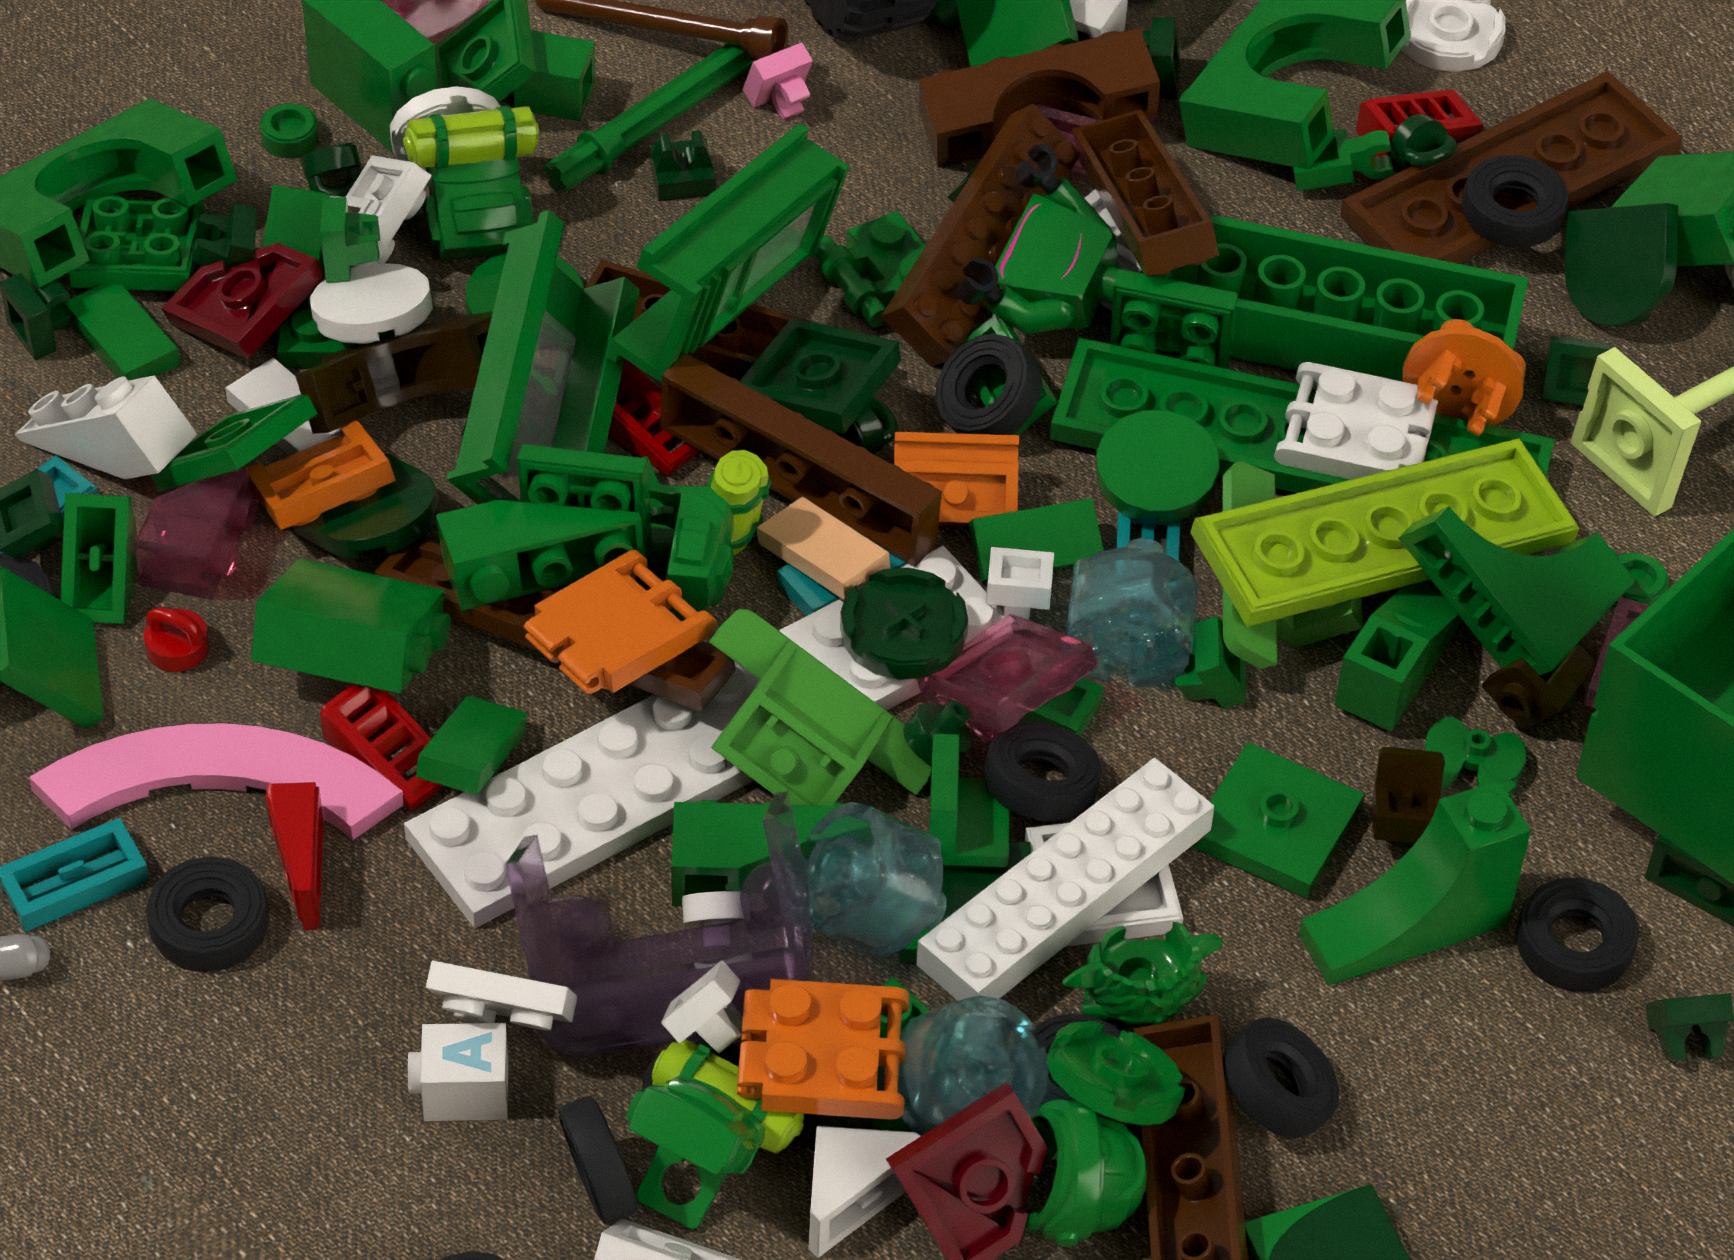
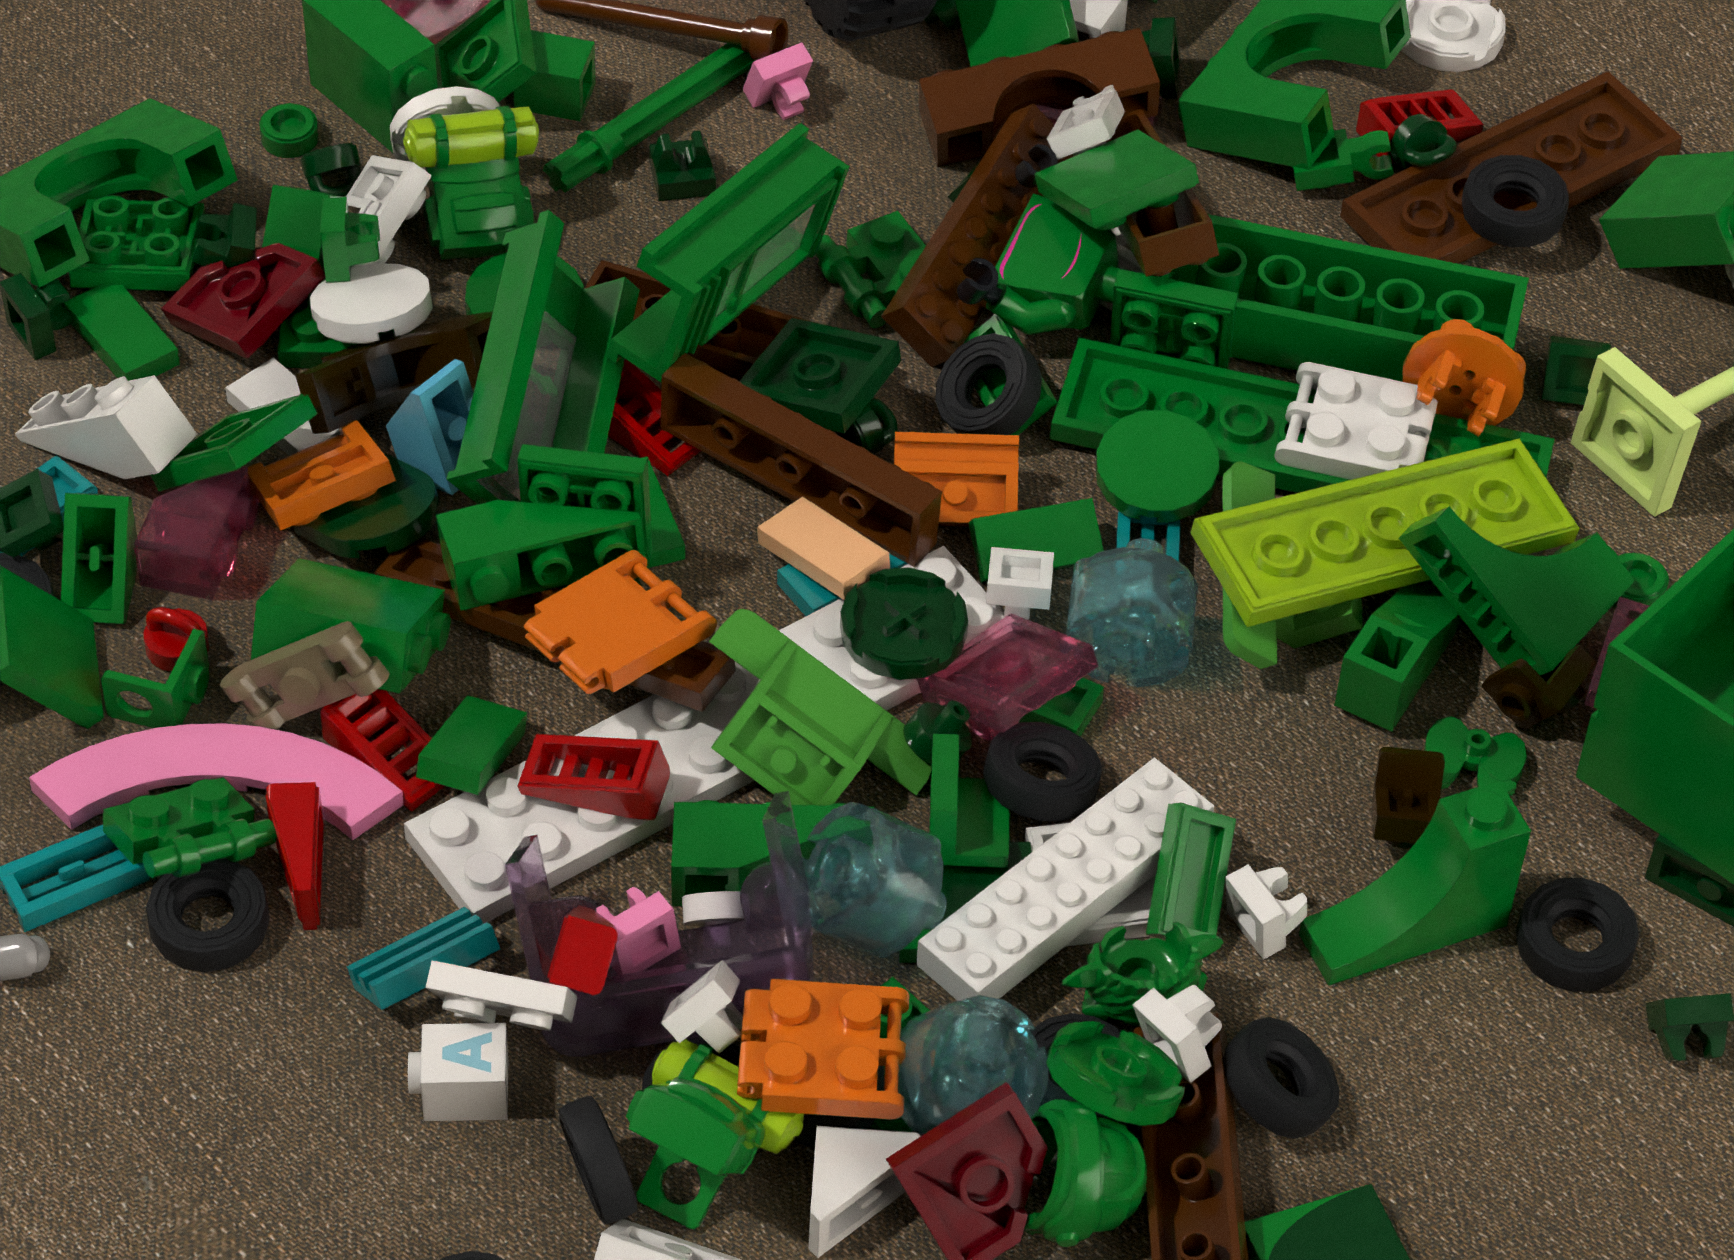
green piece [649,450,771,621] -> none
green tile [1174,616,1246,709] -> none
green plate [1191,742,1365,899] -> none
dark green tile [1565,203,1678,328] -> none
none -> green bracket [101,629,209,728]
none -> green plate [103,777,277,878]
none -> dark tan plate [220,621,390,730]
none -> teal tile [346,907,500,1010]
none -> medium azure slope [386,359,473,495]
none -> red slope [517,734,670,821]
none -> red slope [547,905,618,995]
none -> bright pink tile [596,887,681,982]
none -> green tile [1034,129,1199,230]
none -> white plate [1047,85,1125,160]
none -> white tile [1133,985,1222,1083]
none -> green tile [1146,802,1236,940]
none -> white tile [1226,864,1307,960]

